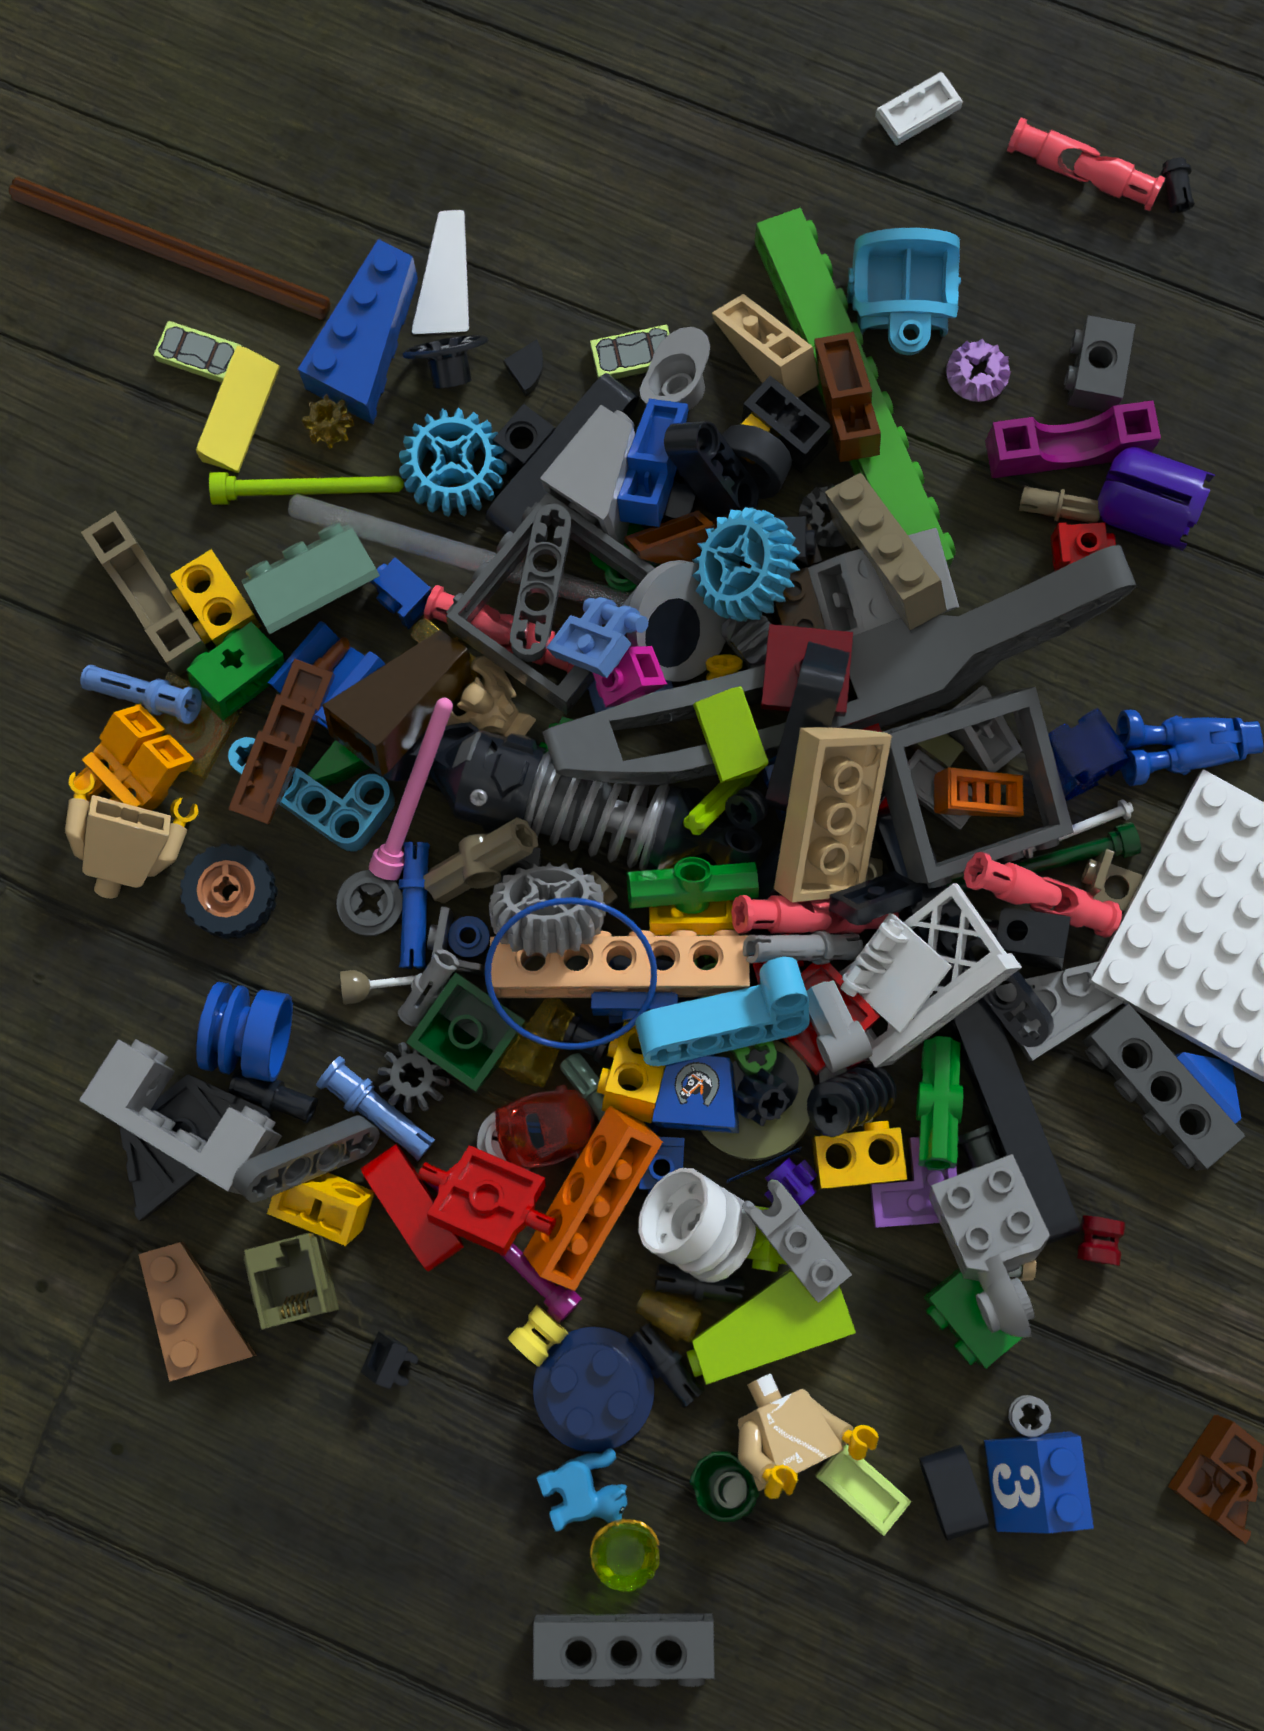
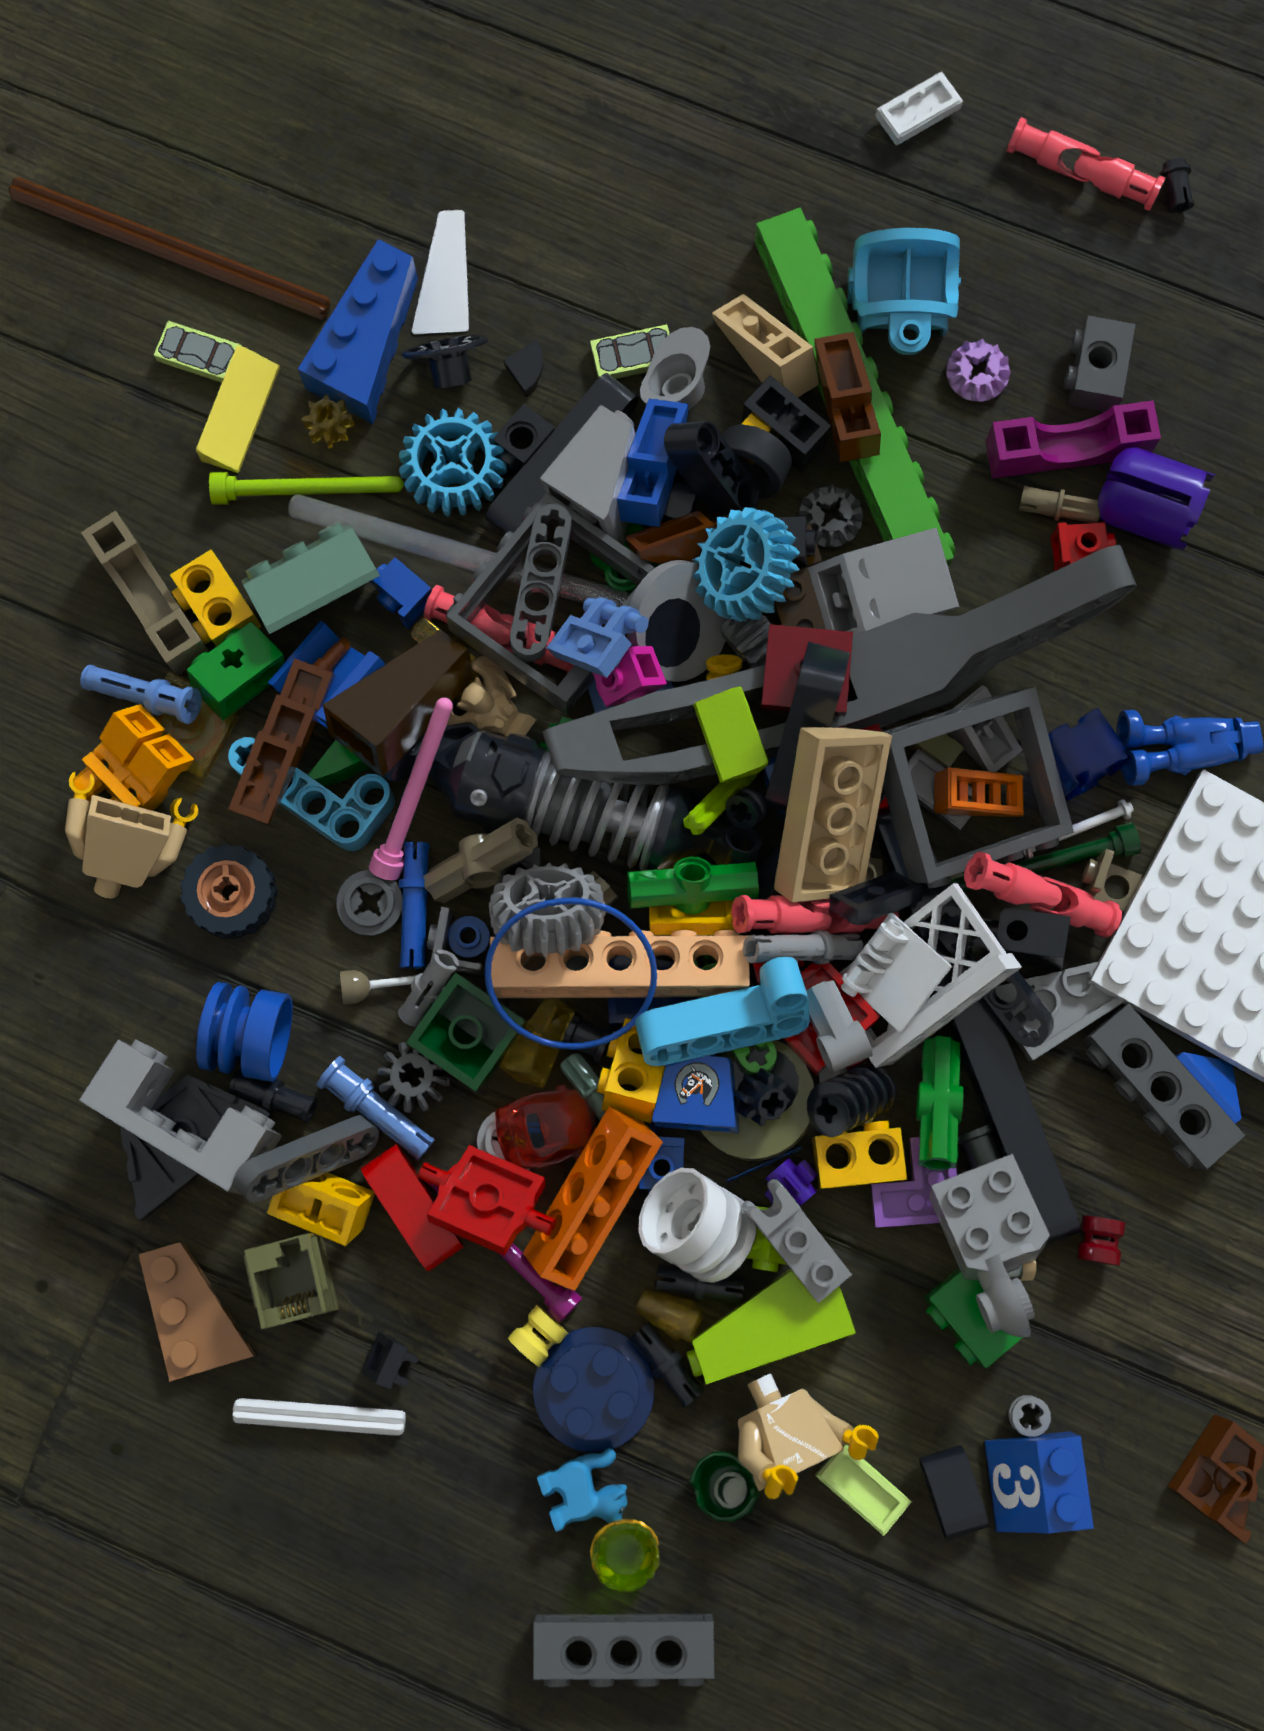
blue plate [591,992,678,1023] -> none
dark tan arch [825,473,947,630] -> none
none -> white axle [233,1398,406,1436]

